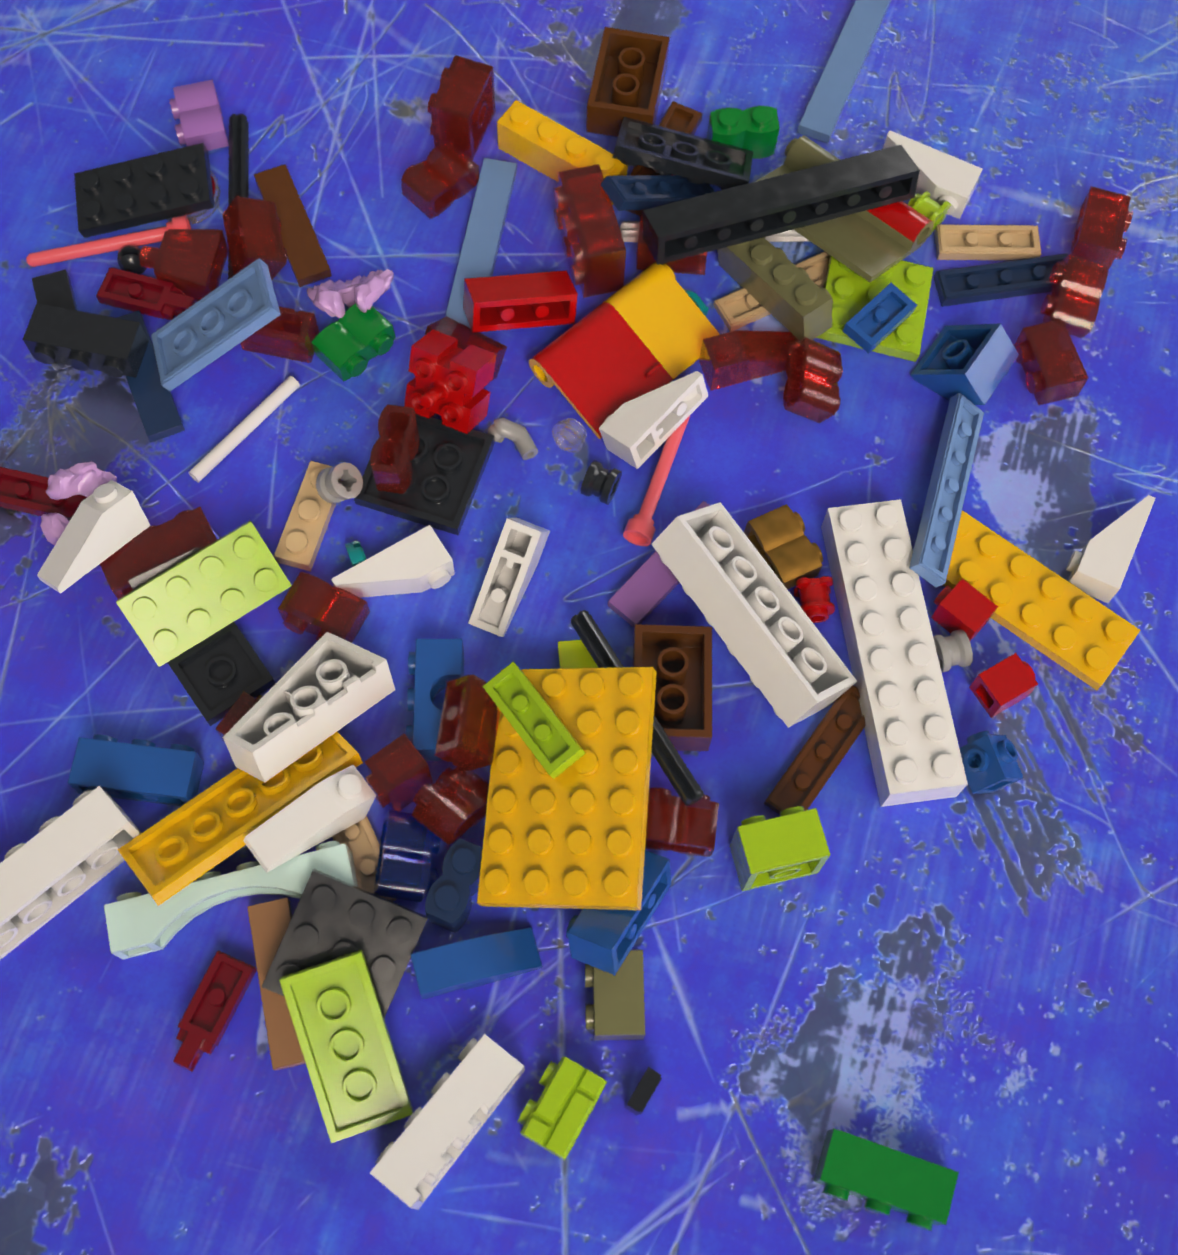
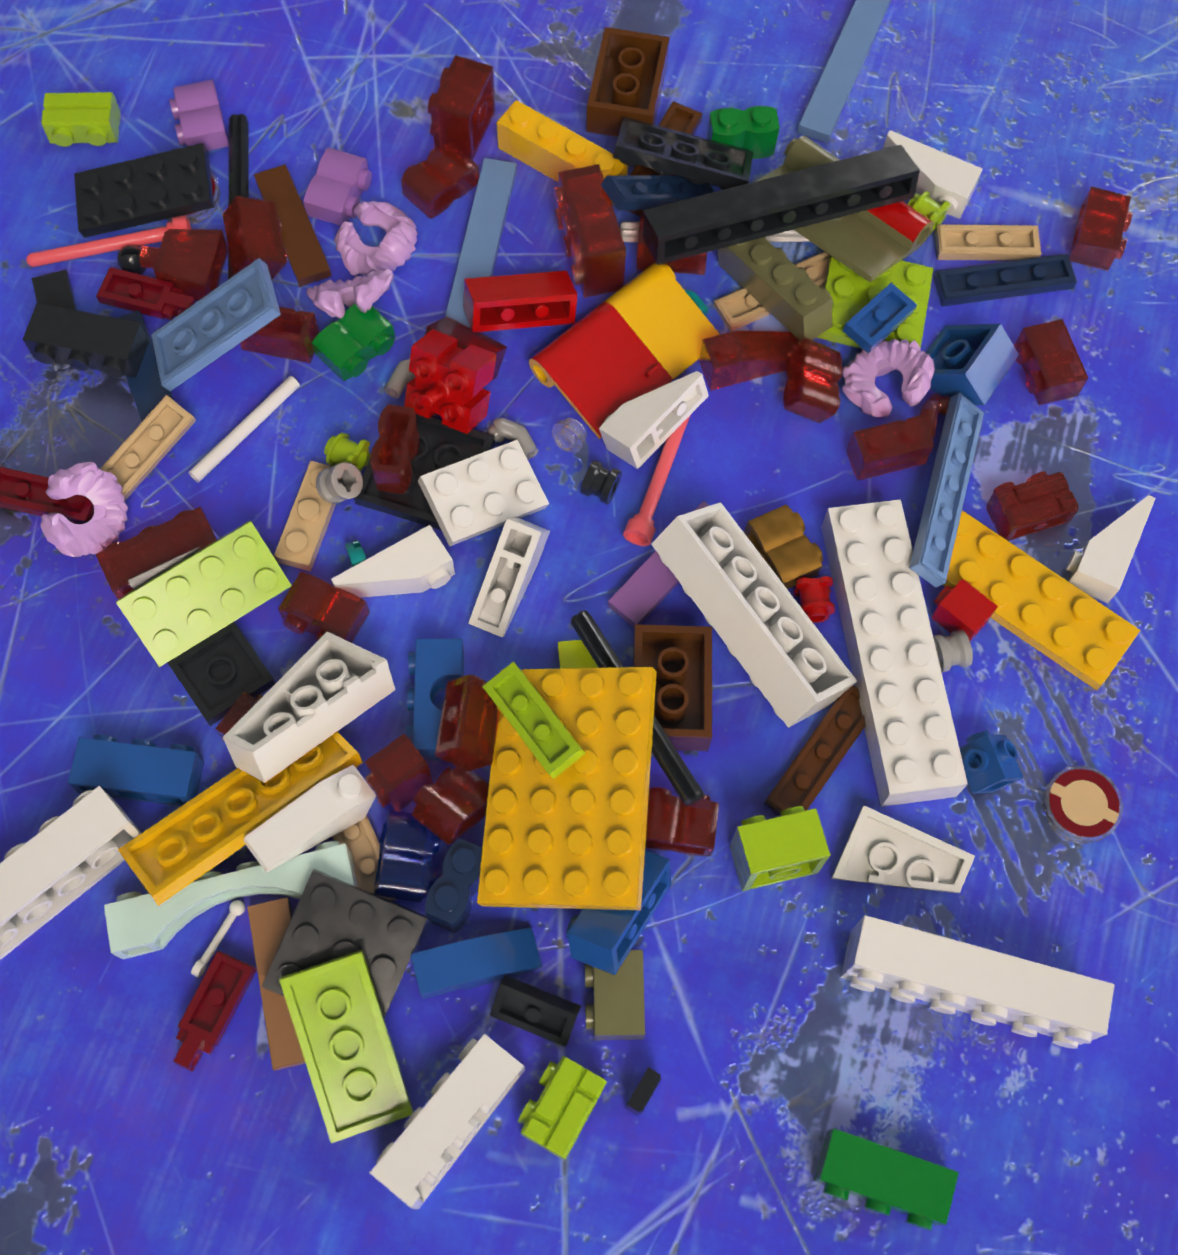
white slope [37,480,151,594] -> none
red brick [969,653,1038,718] -> none
clear red brick [1040,254,1109,338] -> none
none -> lime brick [41,92,121,147]
none -> tan tile [100,395,196,501]
none -> white hinge [191,900,245,978]
none -> medium lavender brick [303,148,372,226]
none -> lime brick [324,432,371,471]
none -> lavender piece [334,201,418,276]
none -> light grey arm [384,359,415,398]
none -> white plate [418,440,549,547]
none -> black plate [489,975,581,1047]
none -> white wing [831,806,975,893]
none -> white brick [840,915,1115,1049]
none -> lavender piece [842,339,935,417]
none -> clear red brick [846,415,934,481]
none -> clear red arm [917,393,950,439]
none -> clear red brick [986,471,1079,541]
none -> tile [1041,765,1123,844]

